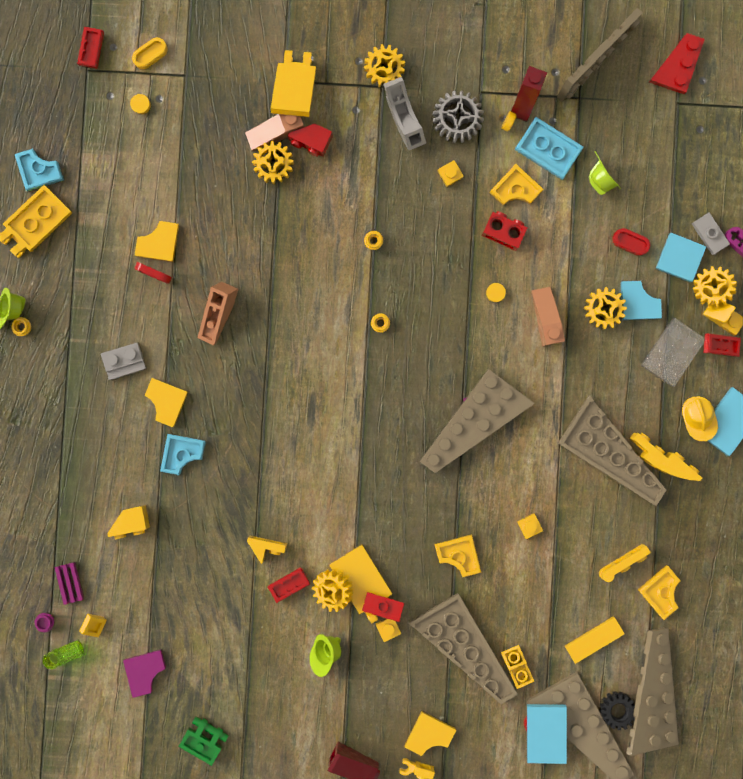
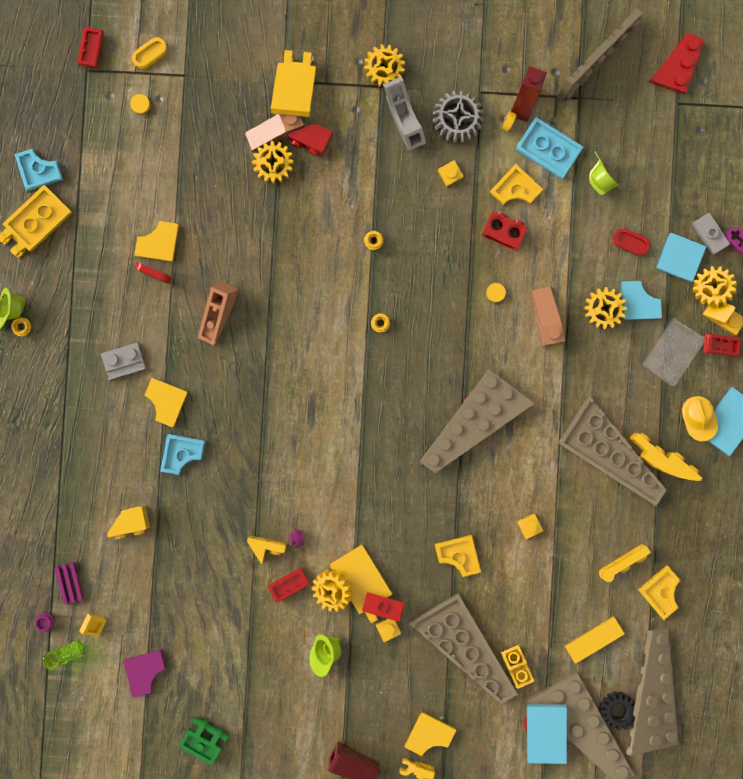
none -> magenta plate [290,529,304,548]

